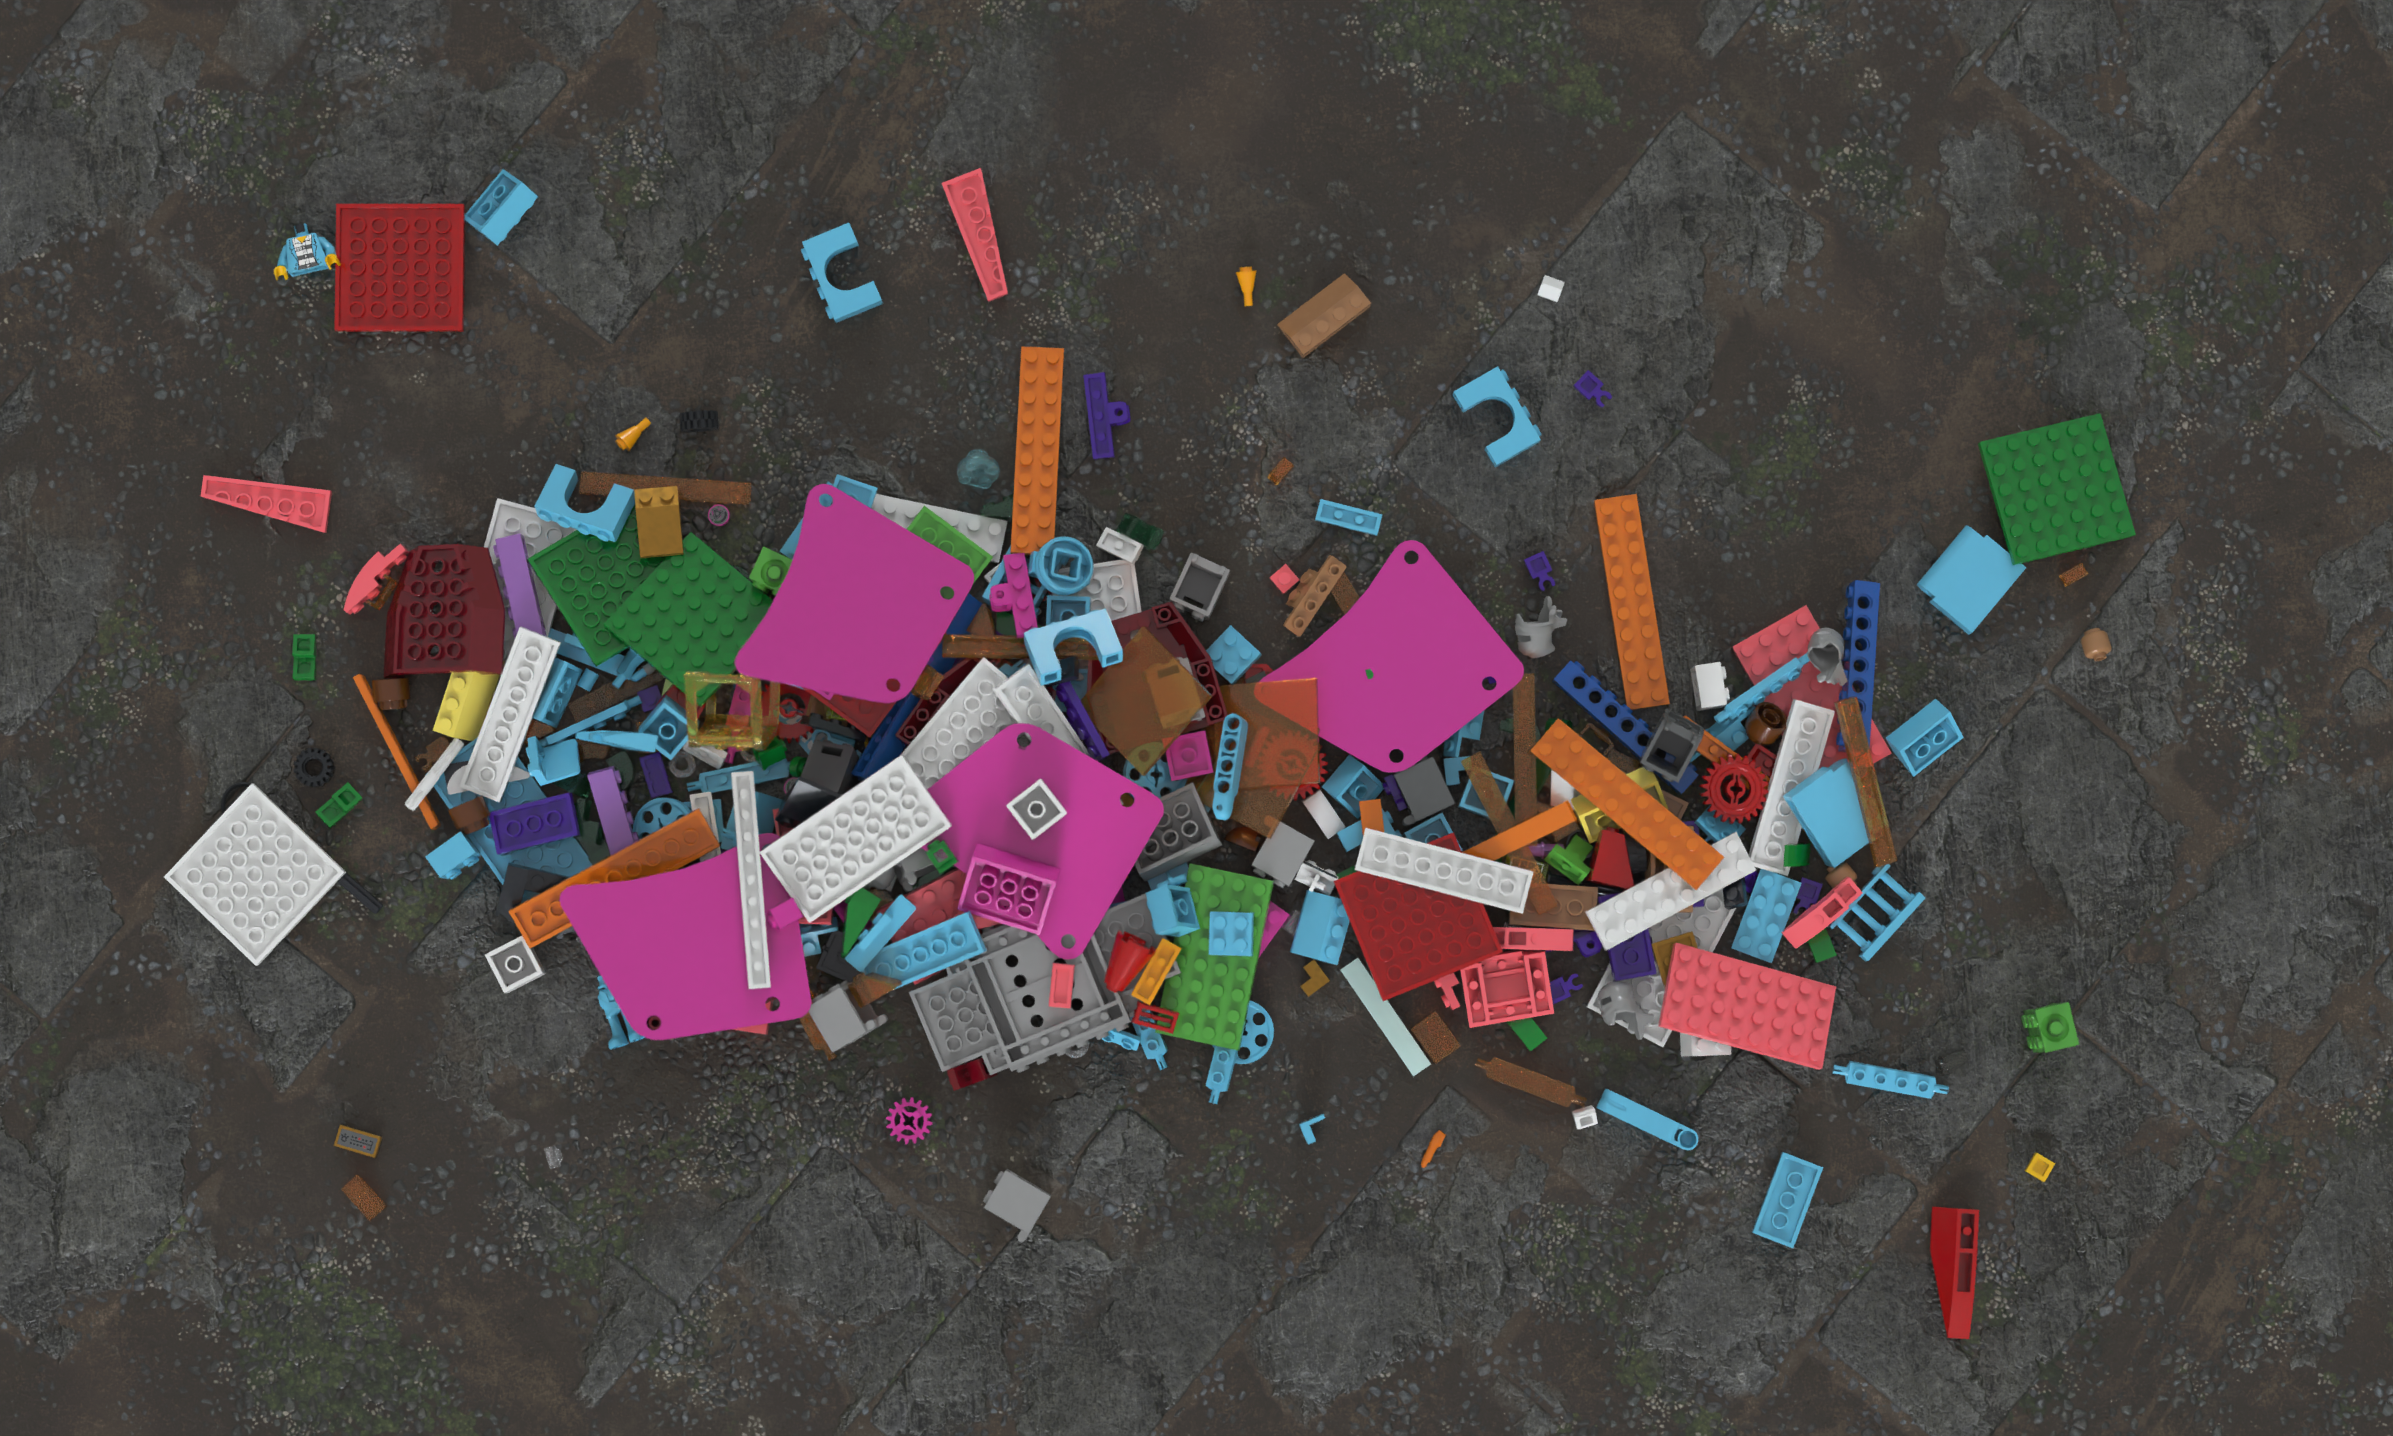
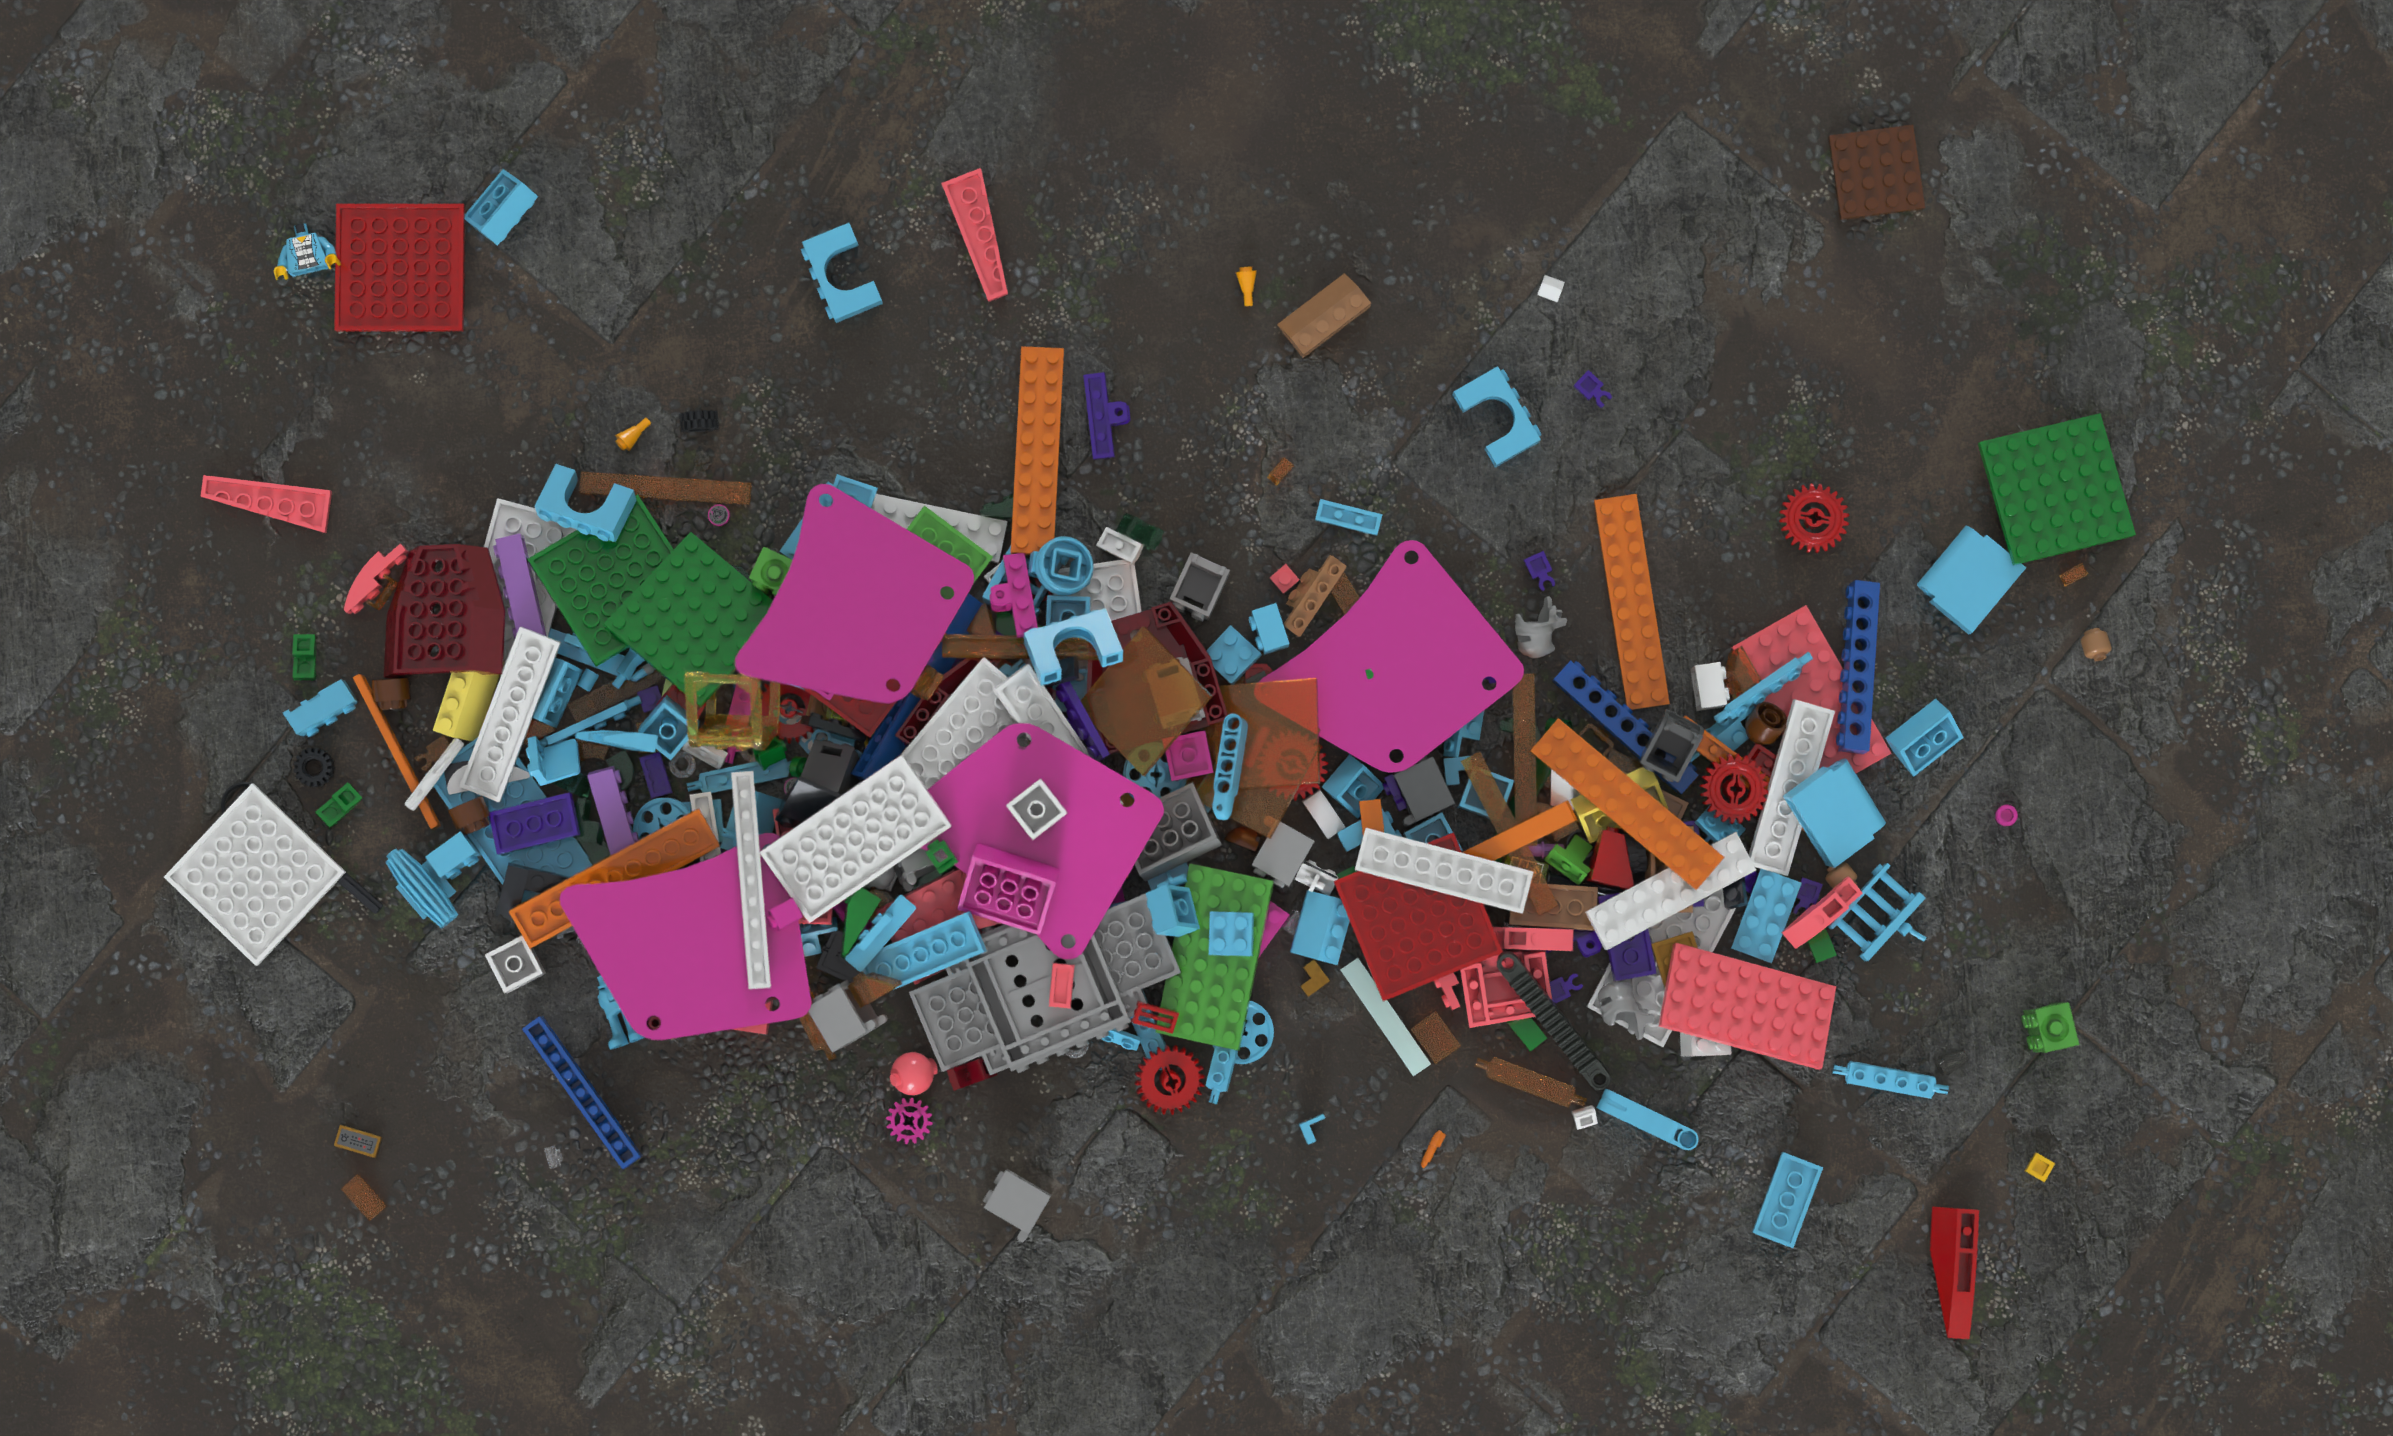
pearl gold slope [634,486,684,558] -> none
clear light blue plate [957,449,1000,489] -> none
red cone [1104,930,1156,993] -> none
light orange plate [1131,938,1182,1005] -> none
green slope [1783,843,1810,867] -> none
light grey piece [1807,627,1847,686] -> none
clear orange plate [1834,696,1897,867] -> none
none -> medium azure wedge [283,679,359,738]
none -> medium azure plate [386,848,458,928]
none -> blue brick [522,1016,643,1169]
none -> coral brick [890,1052,938,1095]
none -> red gear [1135,1045,1205,1115]
none -> medium azure brick [1248,603,1289,655]
none -> pearl dark grey gear [1497,951,1611,1090]
none -> clear orange slope [1724,646,1762,699]
none -> red gear [1779,483,1849,553]
none -> reddish brown plate [1828,125,1925,220]
none -> medium azure hand [1897,922,1926,942]
none -> dark pink tile [1995,805,2018,826]

